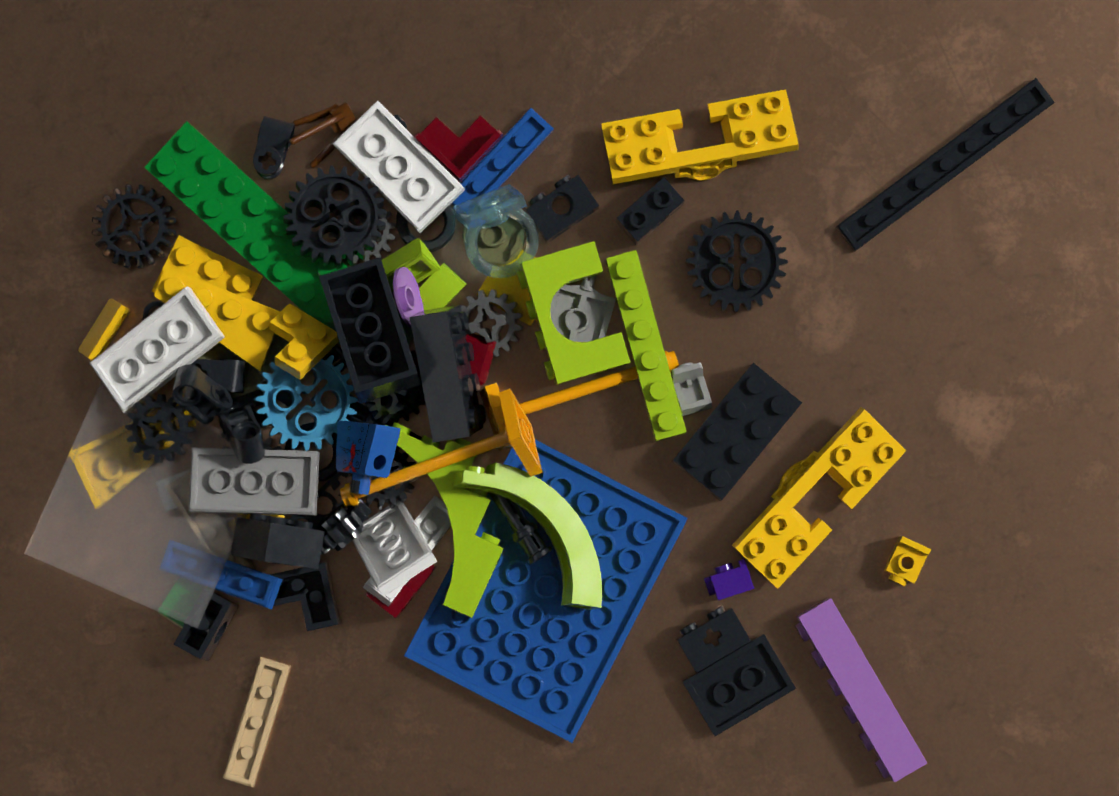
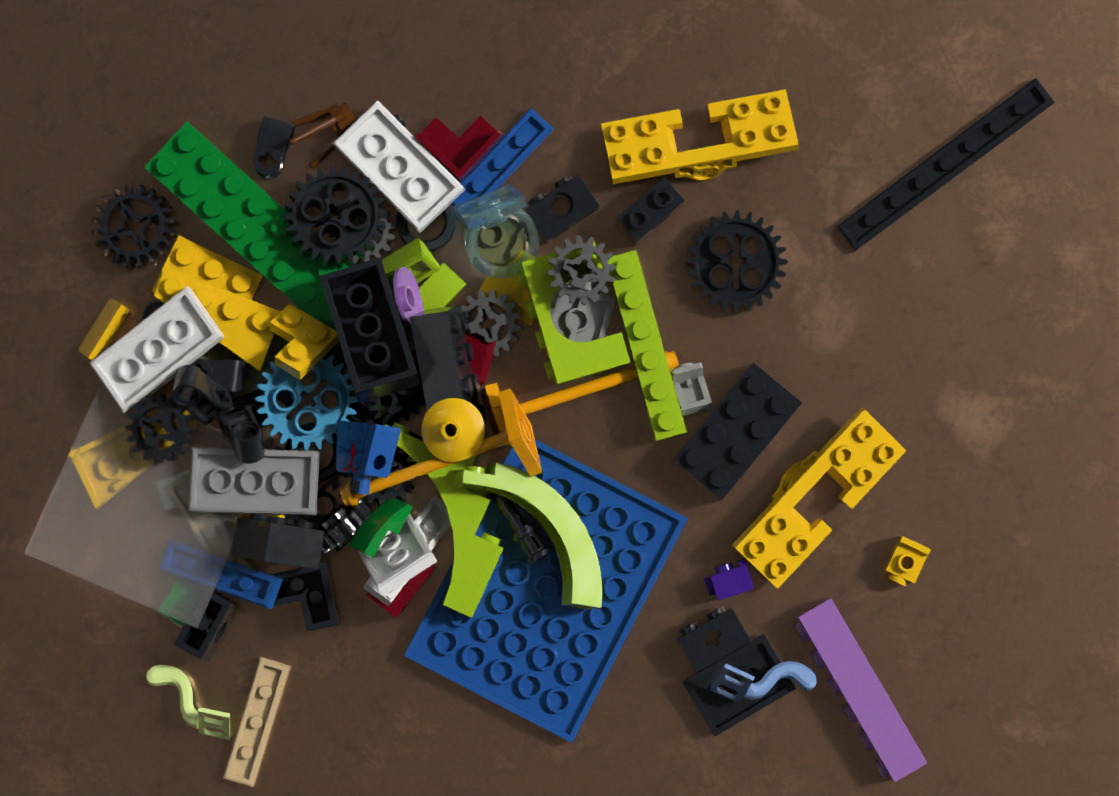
none -> yellowish green piece [146,665,230,740]
none -> green slope [348,498,413,558]
none -> yellow dish [422,398,485,462]
none -> dark grey gear [546,235,616,306]
none -> medium blue piece [710,661,816,703]

